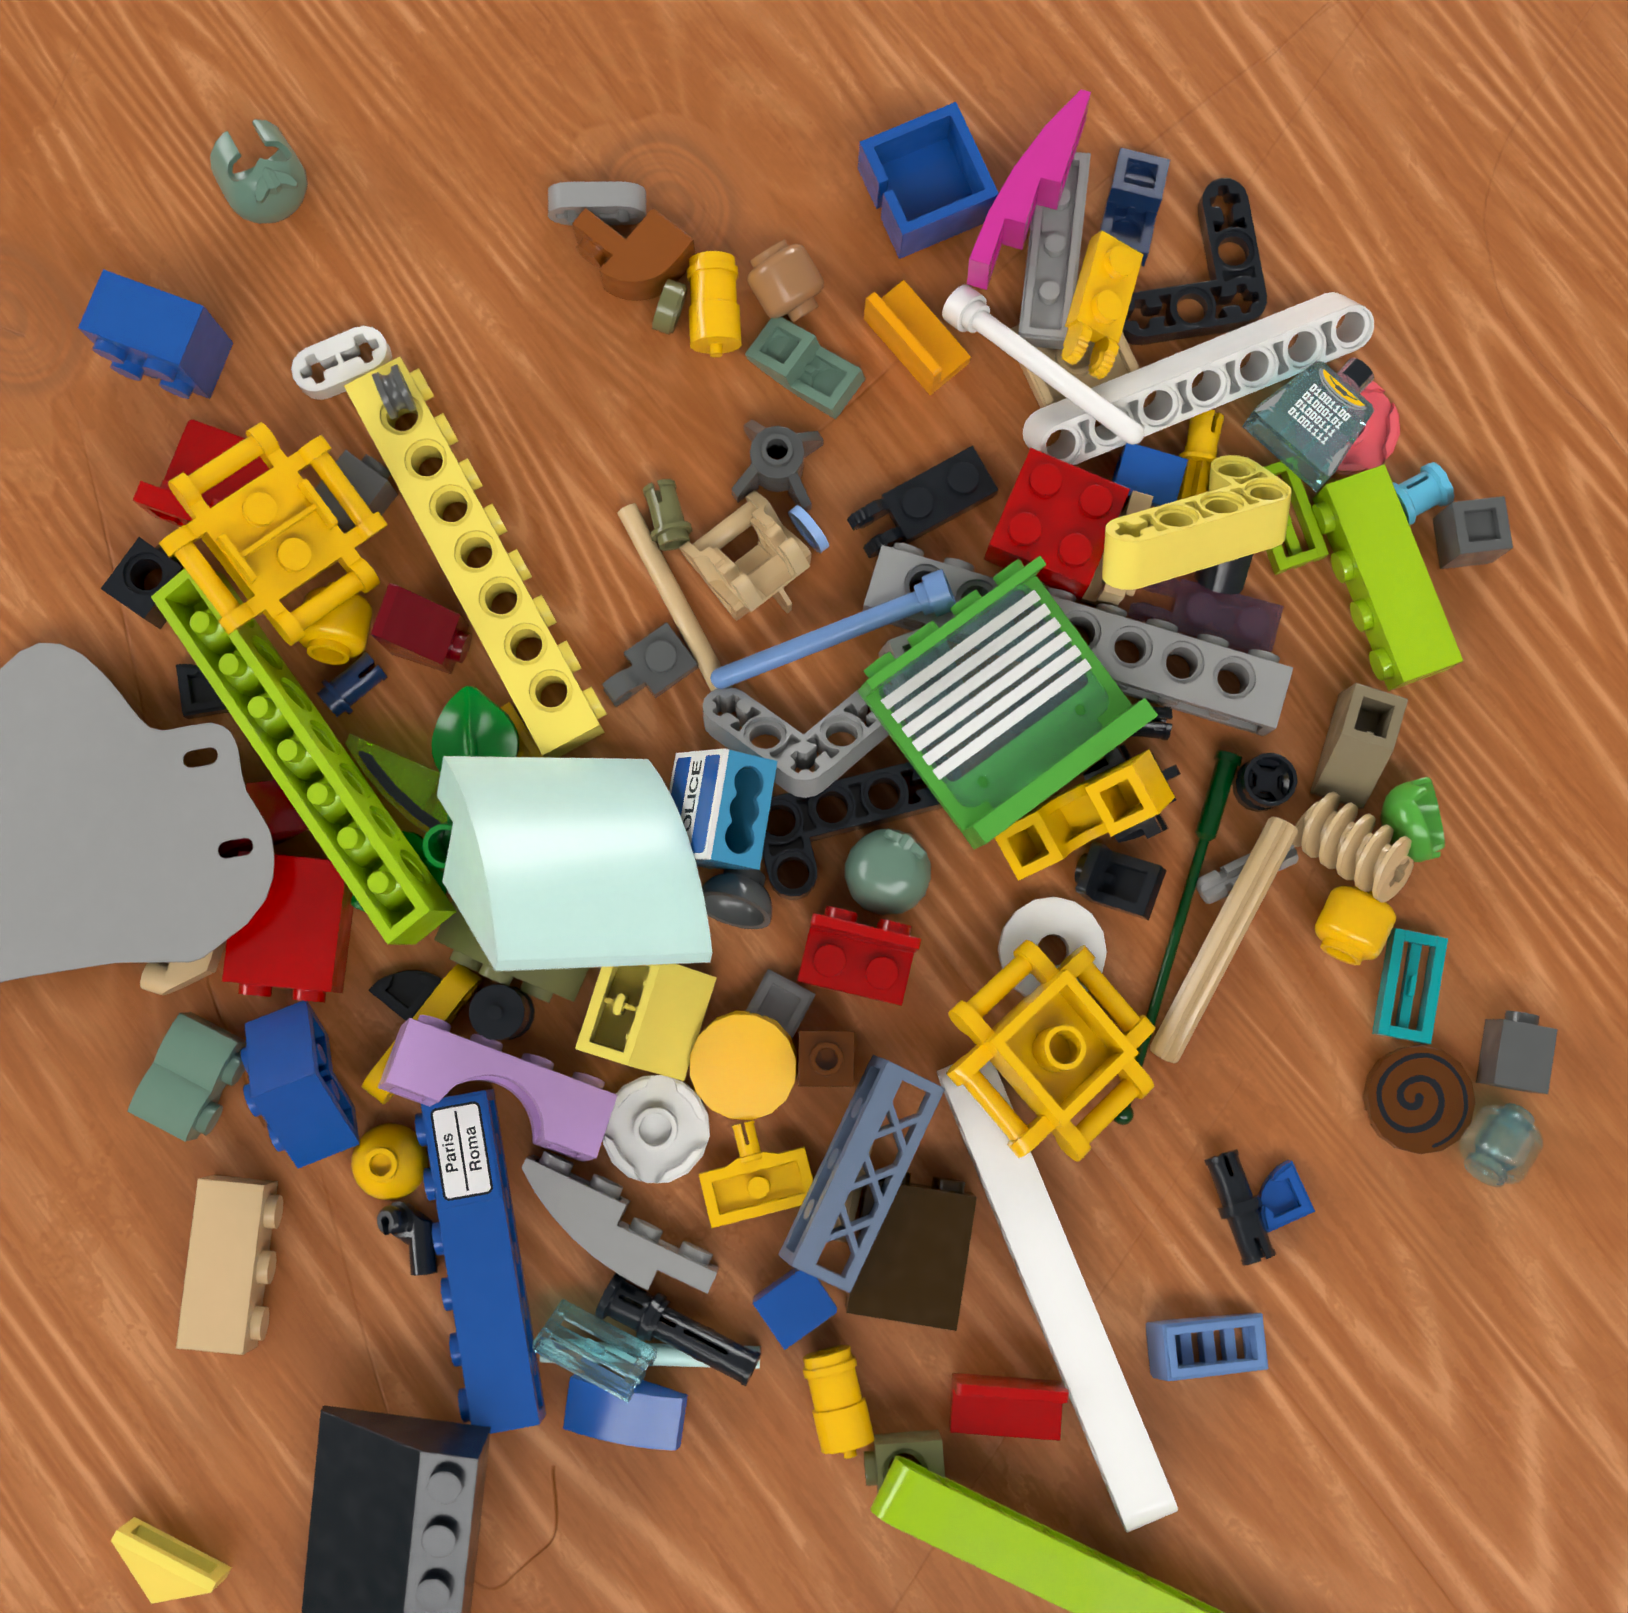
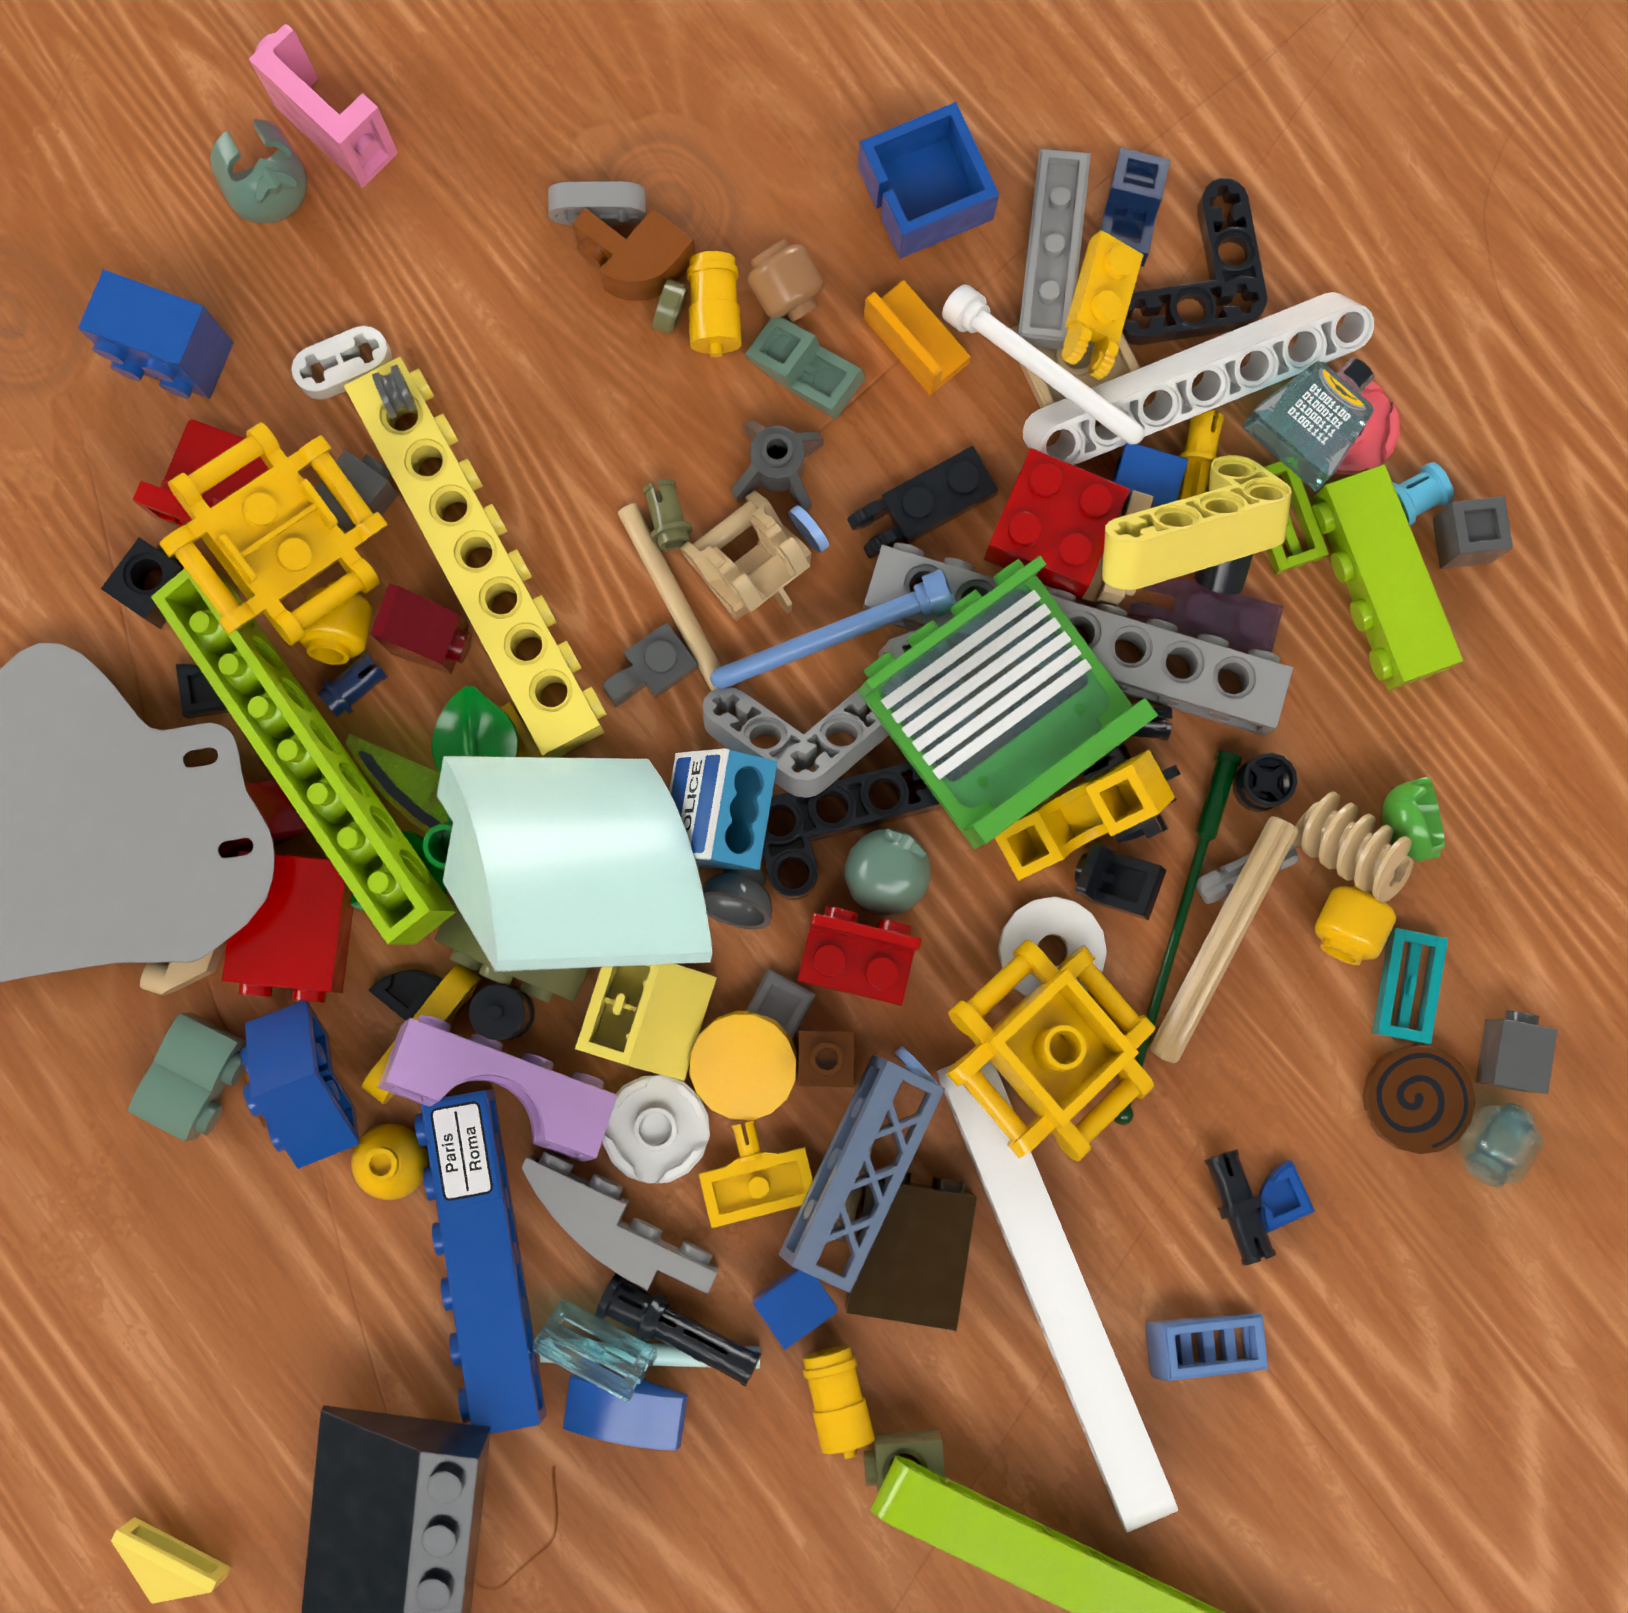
tan brick [176,1175,283,1355] -> none
black arm [377,1201,438,1276] -> none
red panel [949,1373,1069,1441] -> none
dark pink slope [967,89,1091,290] -> none
dark tan slope [1310,683,1408,809] -> none
none -> bright pink panel [249,24,398,188]
none -> light blue piece [894,1045,939,1085]

